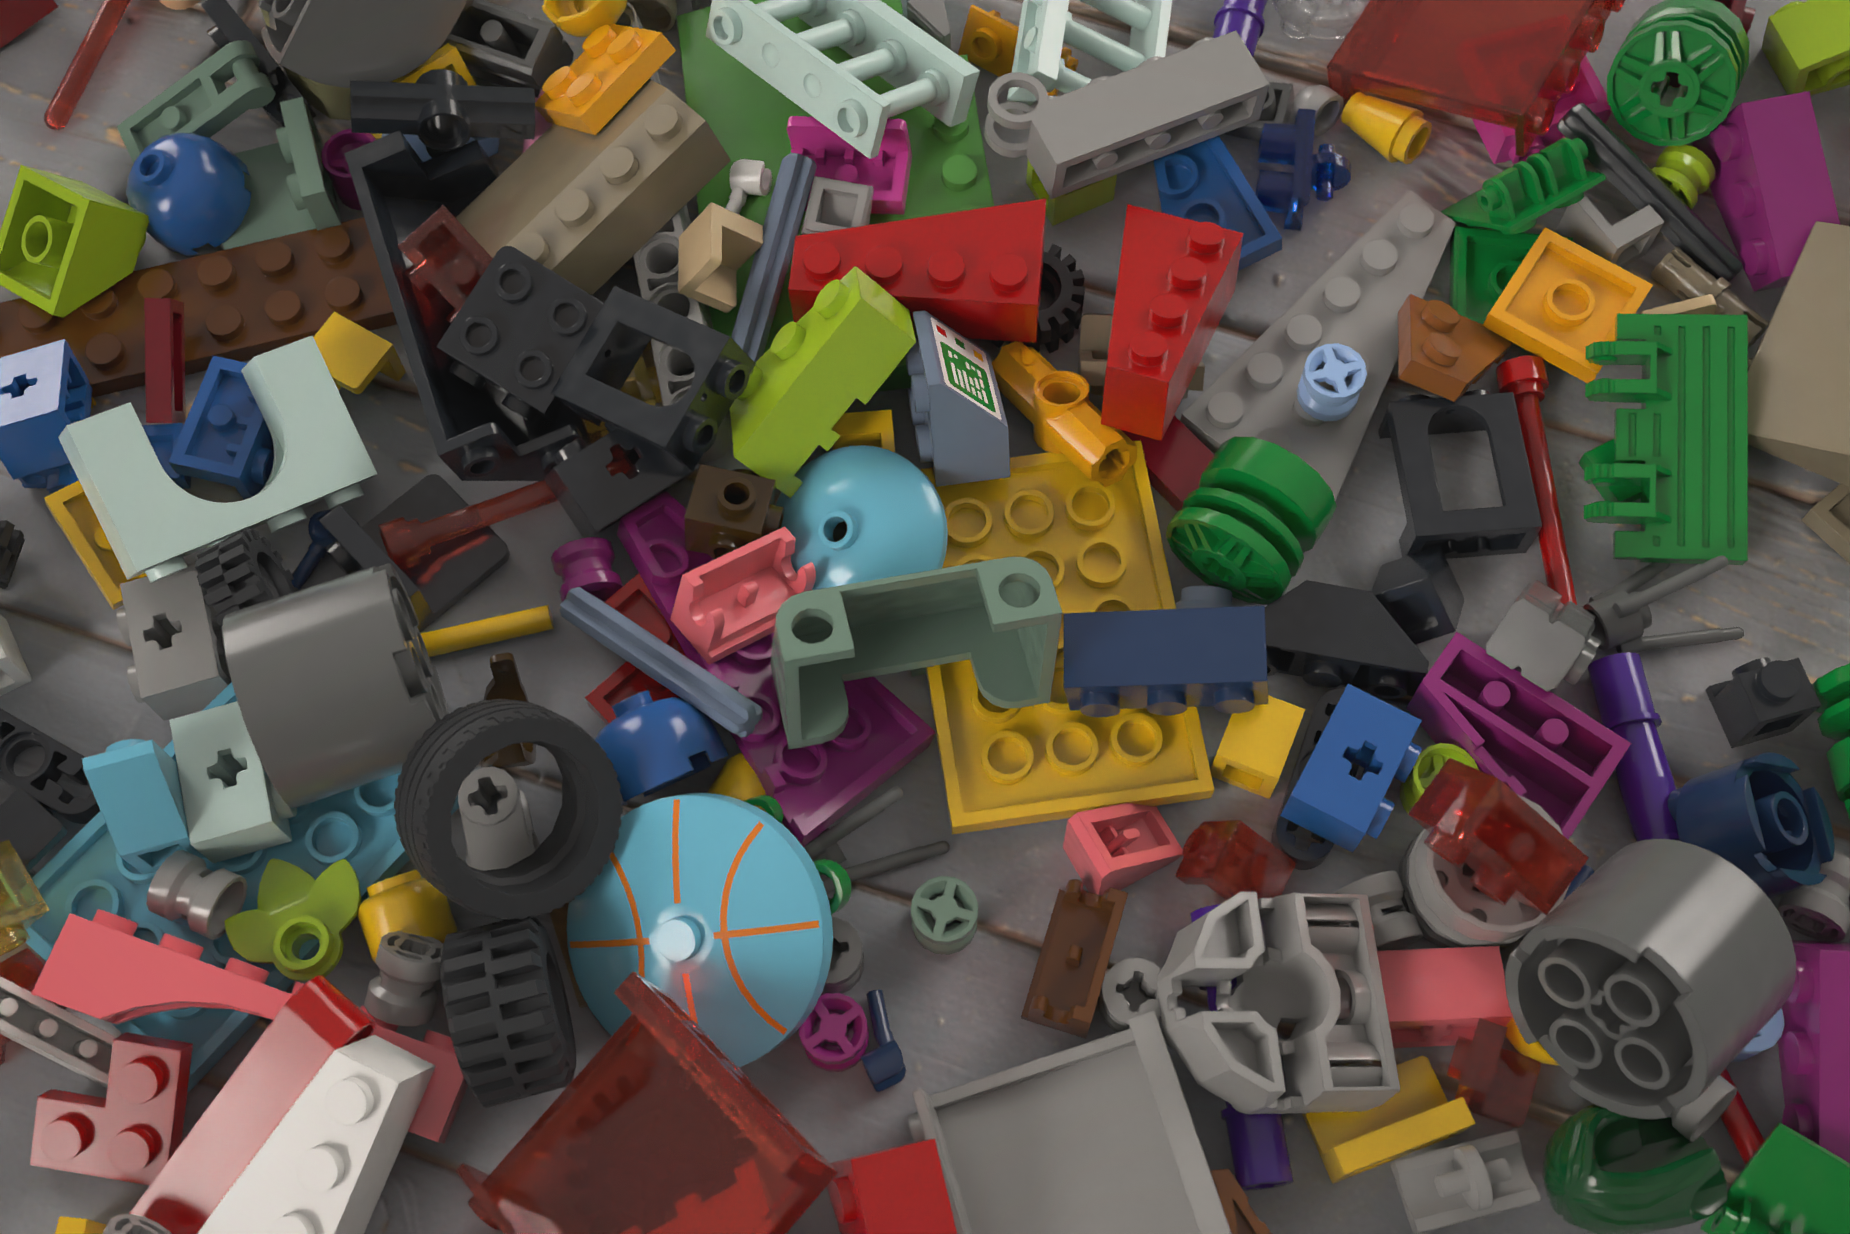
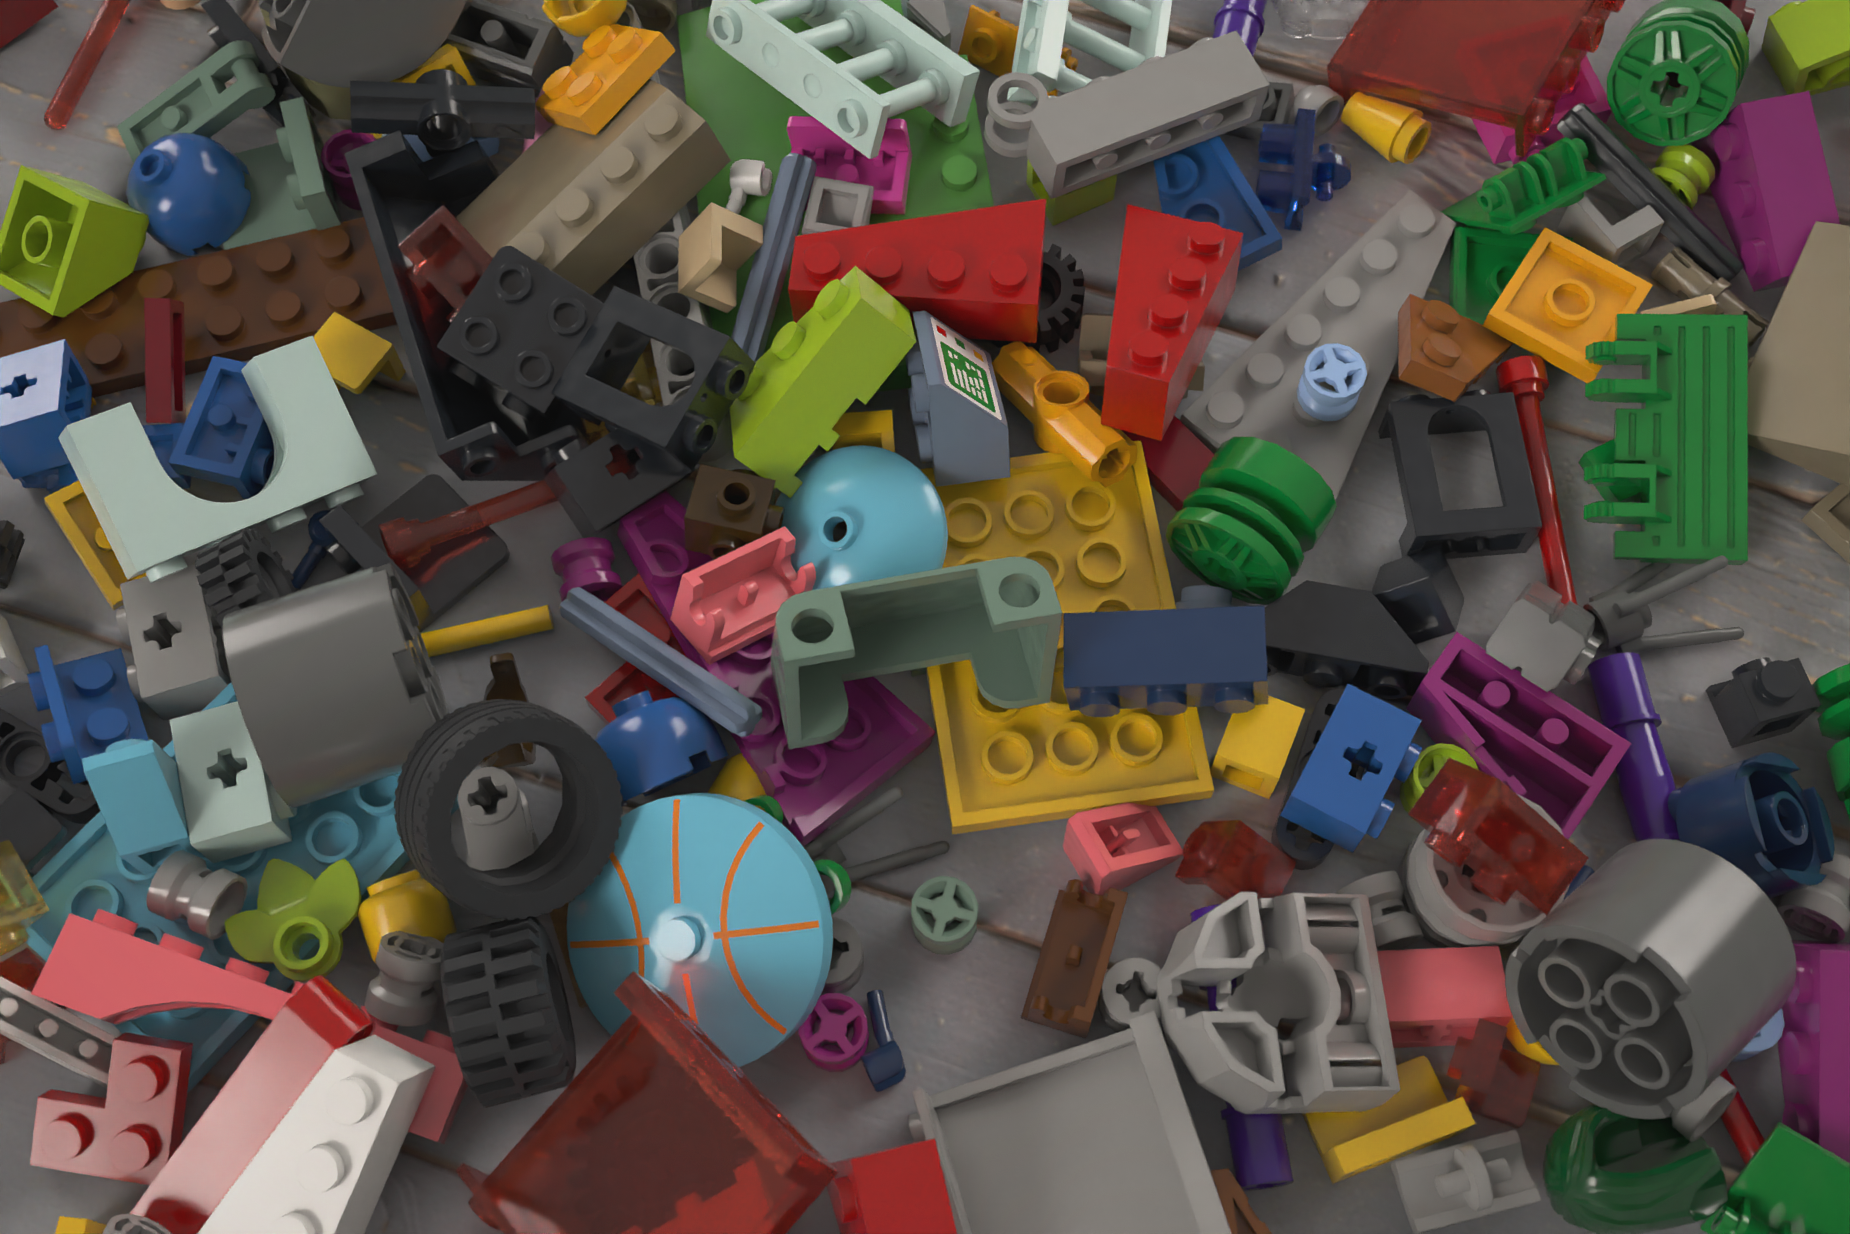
none -> blue bracket [27,644,149,784]

